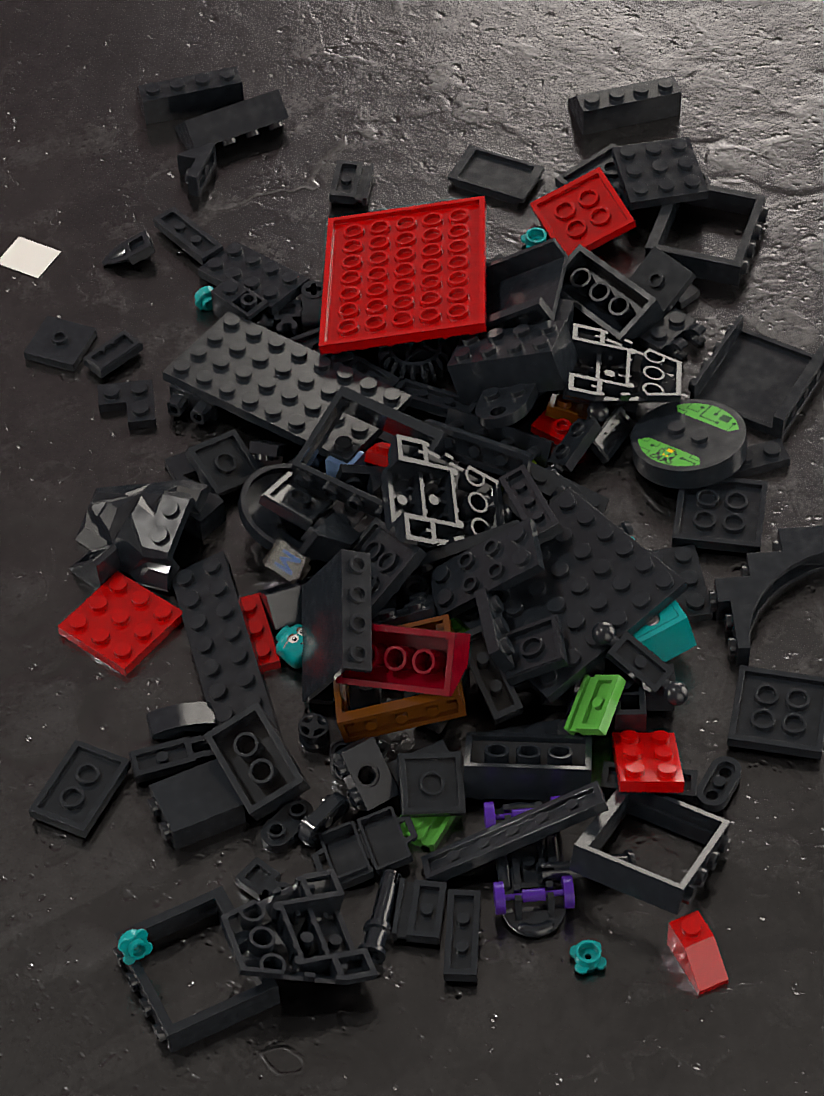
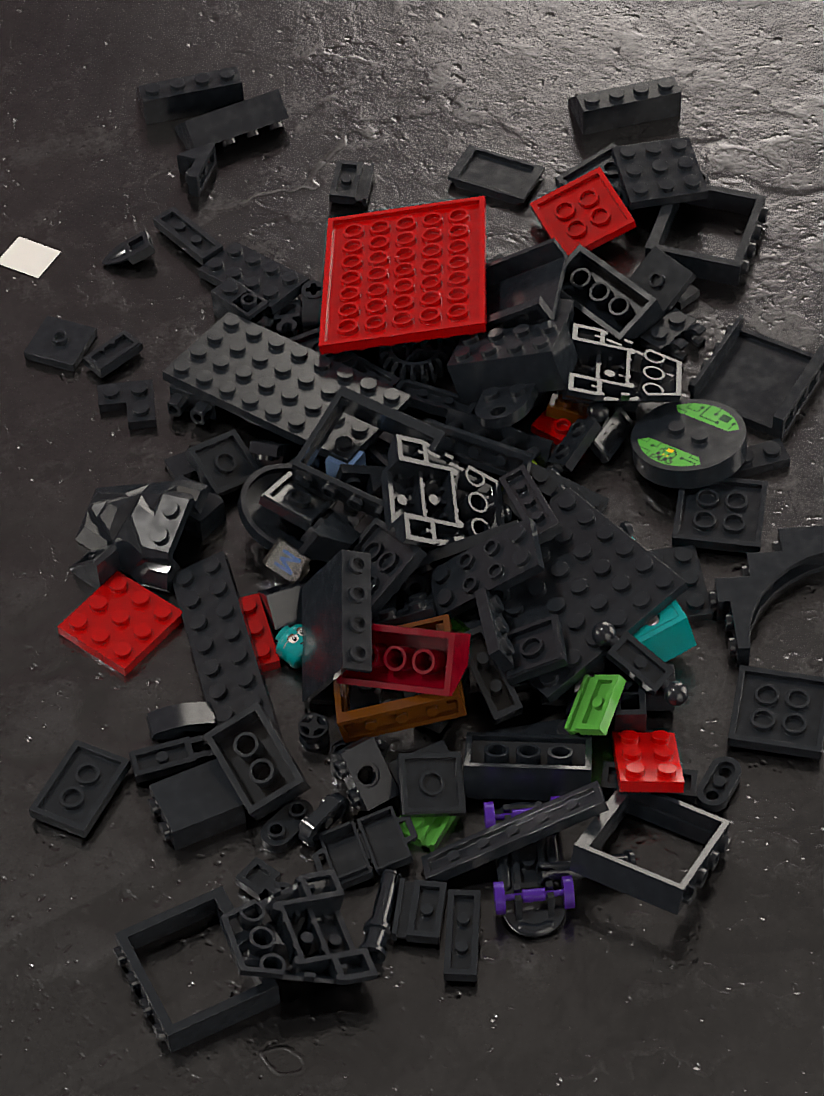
teal plate [118,929,153,965] -> none
teal plate [194,286,214,311] -> none
red plate [364,442,390,467] -> none
teal plate [521,227,547,249] -> none
teal plate [569,940,607,974] -> none
red slope [667,910,728,995] -> none

